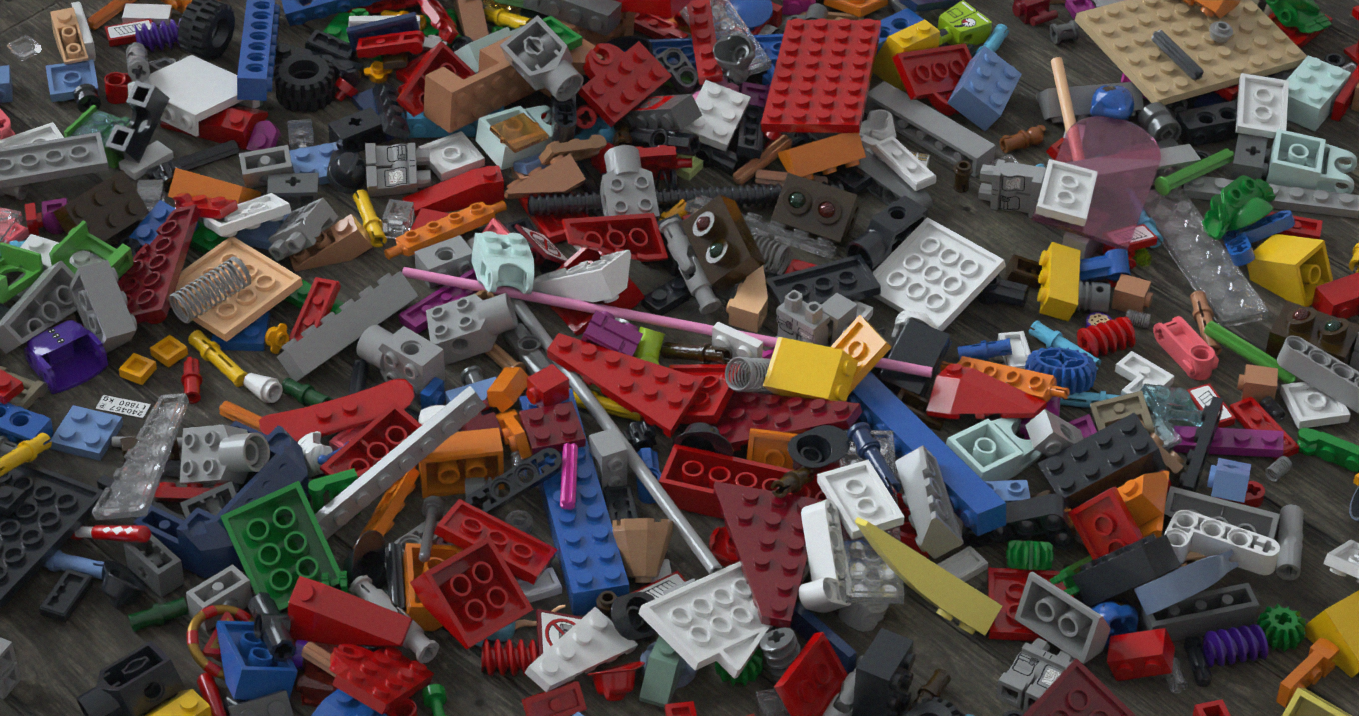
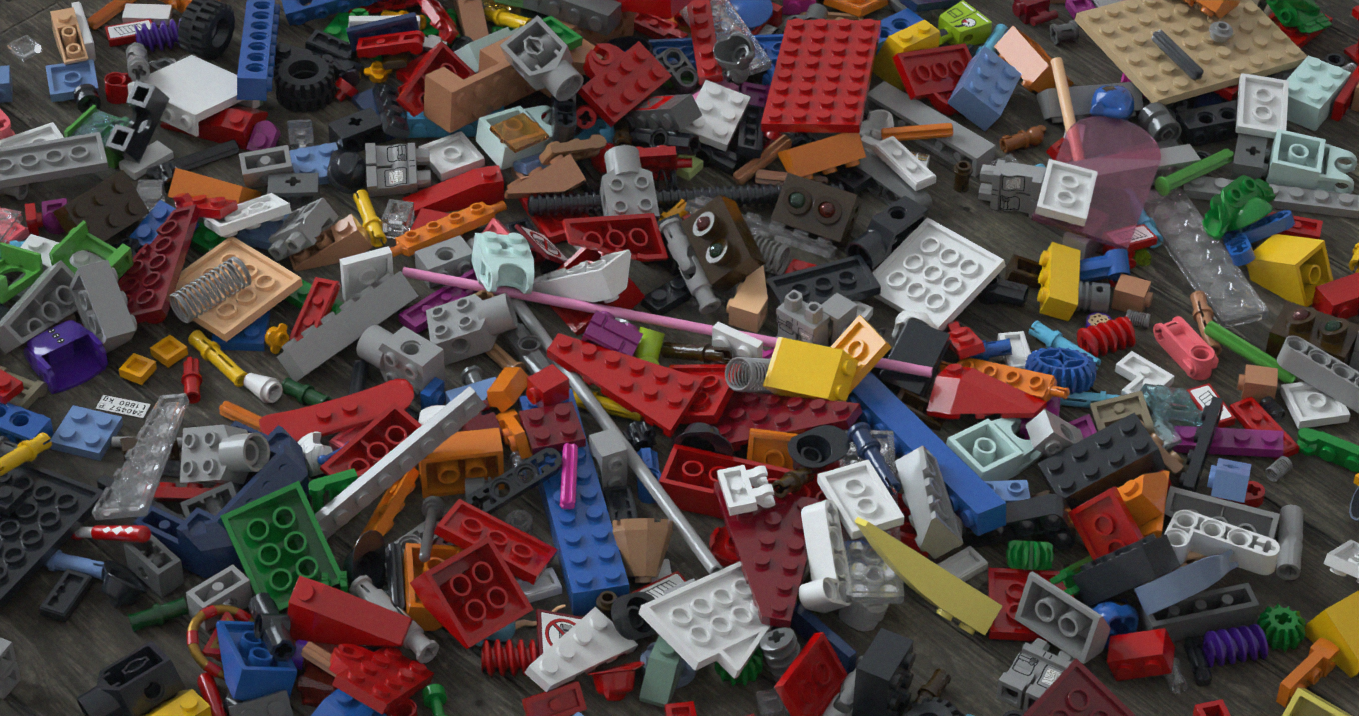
none -> white plate [340,246,394,302]
none -> white plate [717,465,775,516]
none -> orange axle [881,123,953,141]
none -> red hinge [947,320,985,360]
none -> slope [994,26,1074,93]

